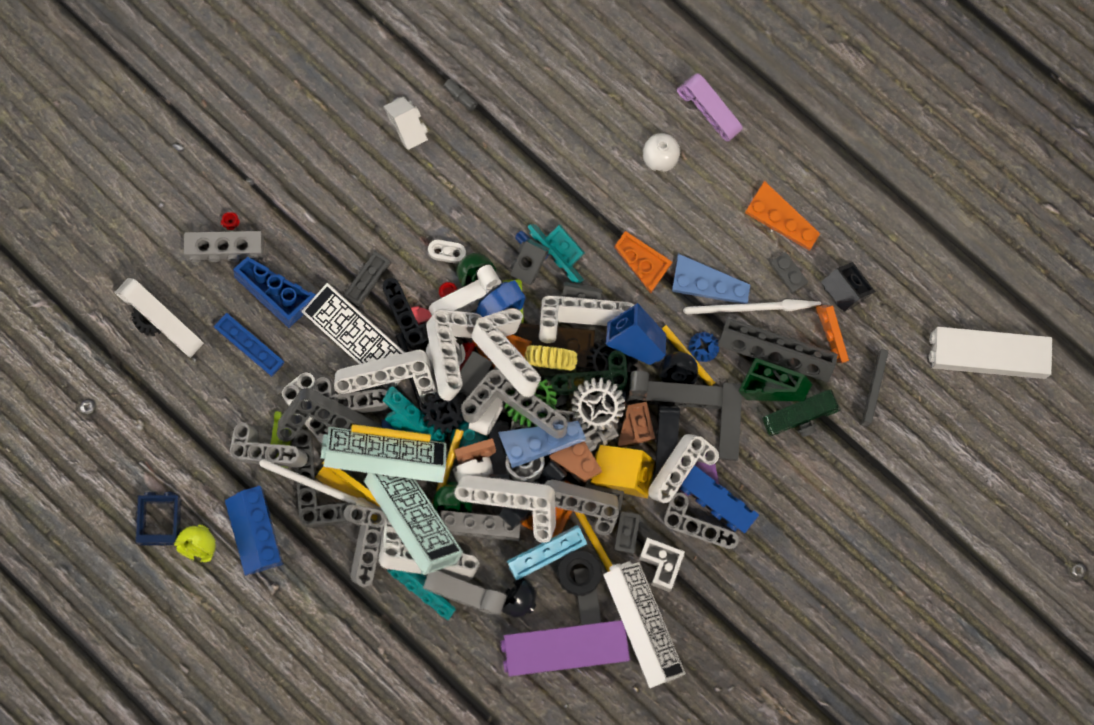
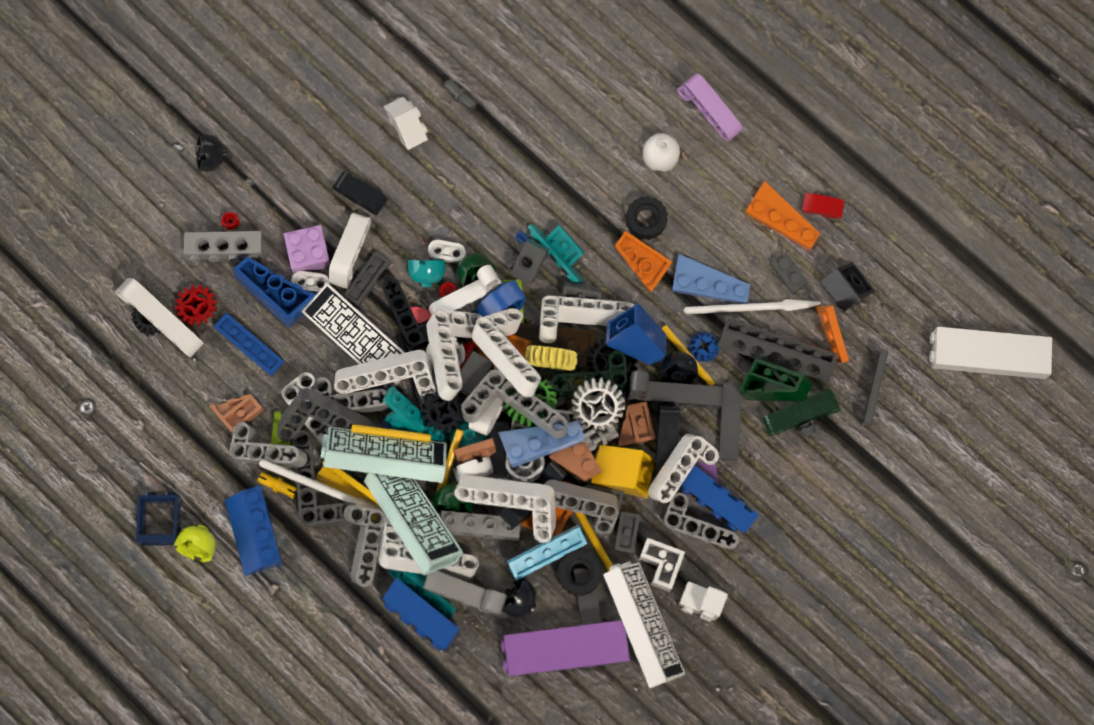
none -> red gear [175,284,218,327]
none -> black cylinder [196,134,227,172]
none -> nougat wing [209,394,264,434]
none -> yellow pin [257,471,297,499]
none -> lavender brick [283,225,330,274]
none -> white plate [291,271,330,294]
none -> white beam [329,213,371,289]
none -> black beam [332,171,388,216]
none -> blue slope [382,578,460,651]
none -> teal cylinder [408,260,445,287]
none -> black tyre [625,196,668,240]
none -> white brick [678,581,728,622]
none -> red slope [802,193,845,219]

